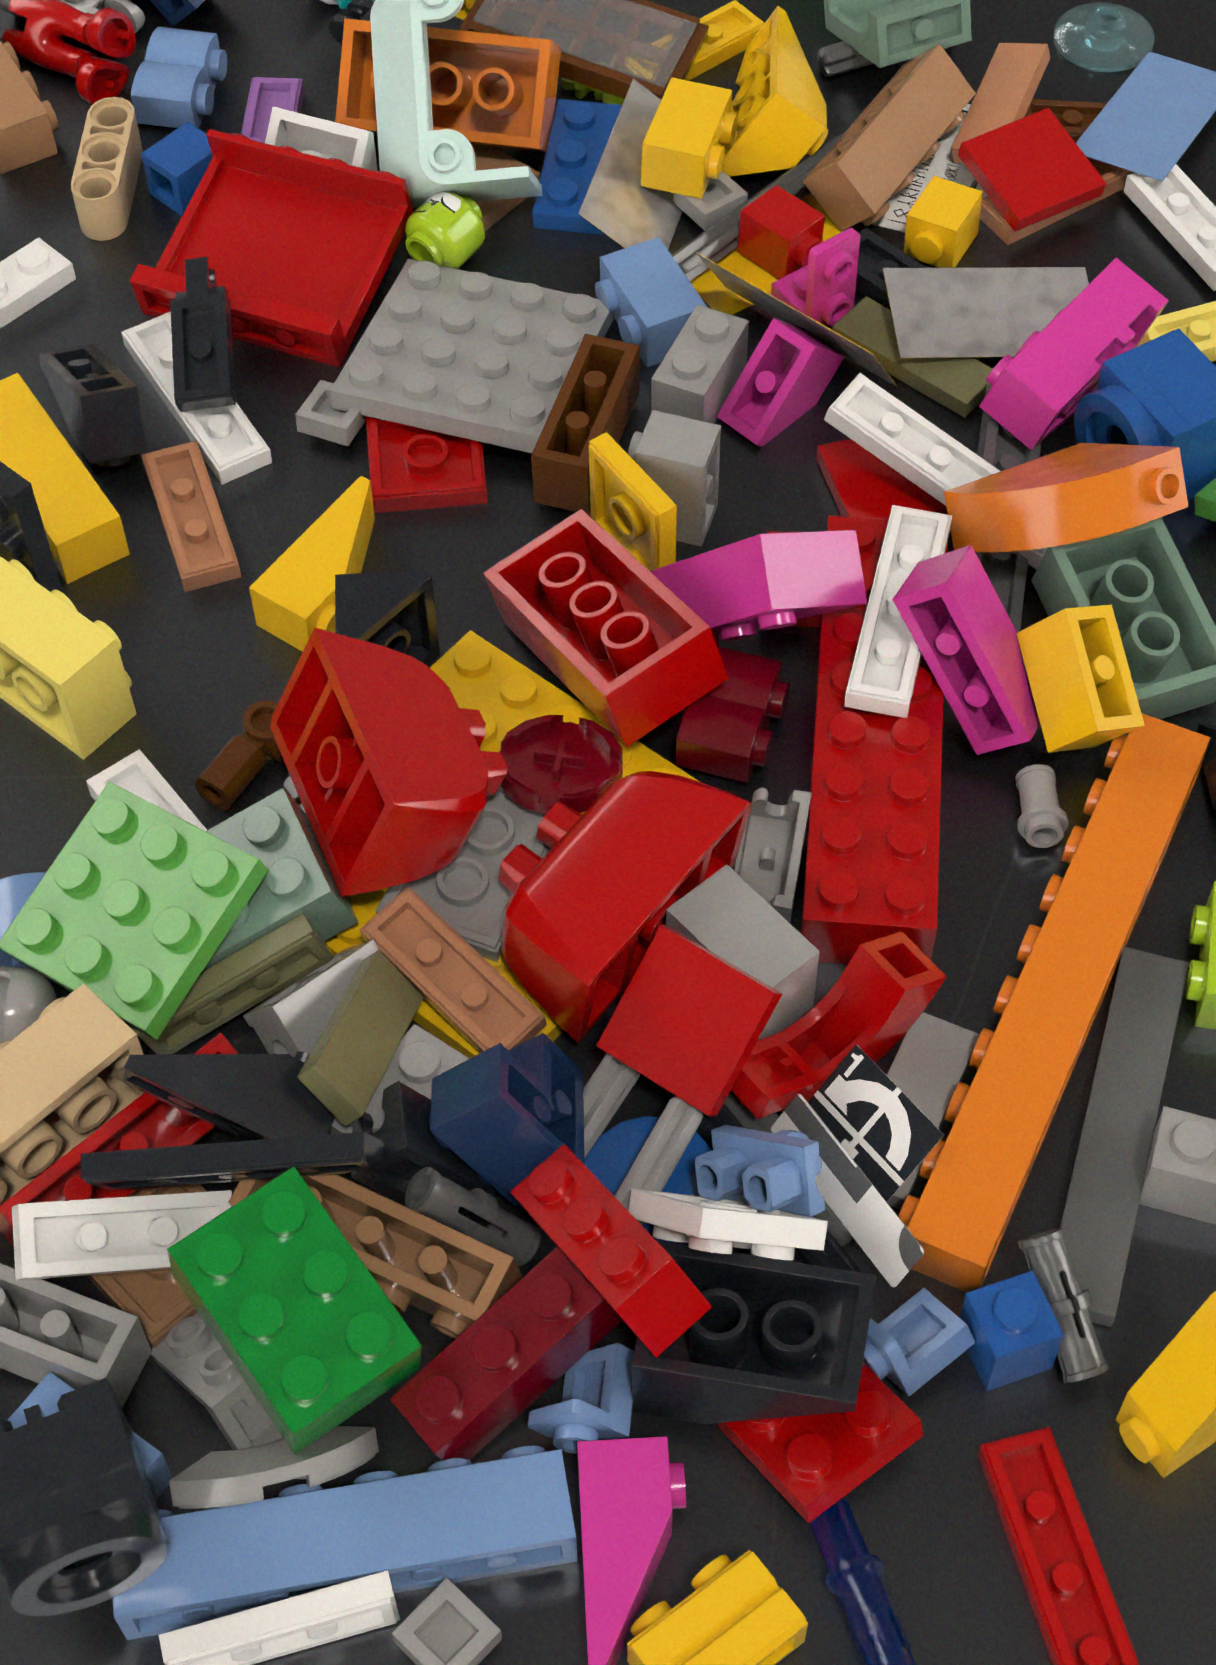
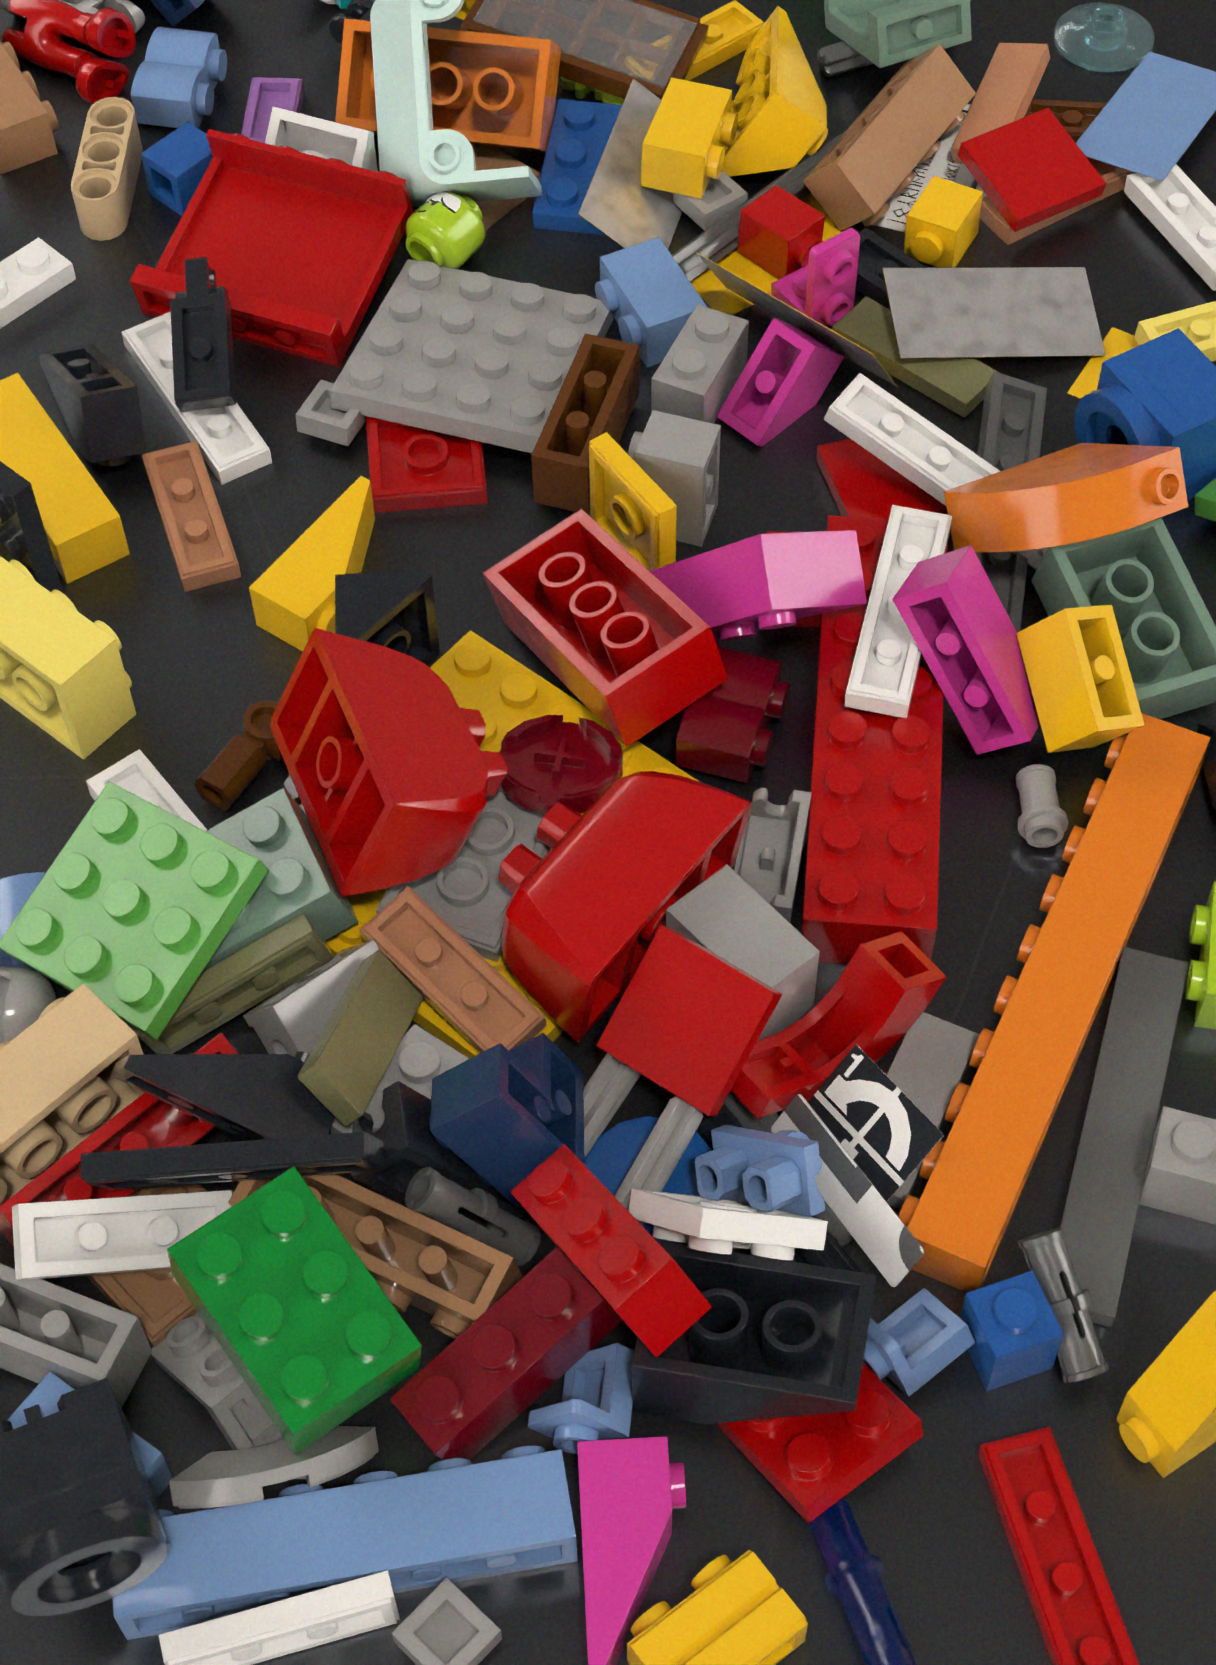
dark pink wedge [979,257,1169,450] -> none

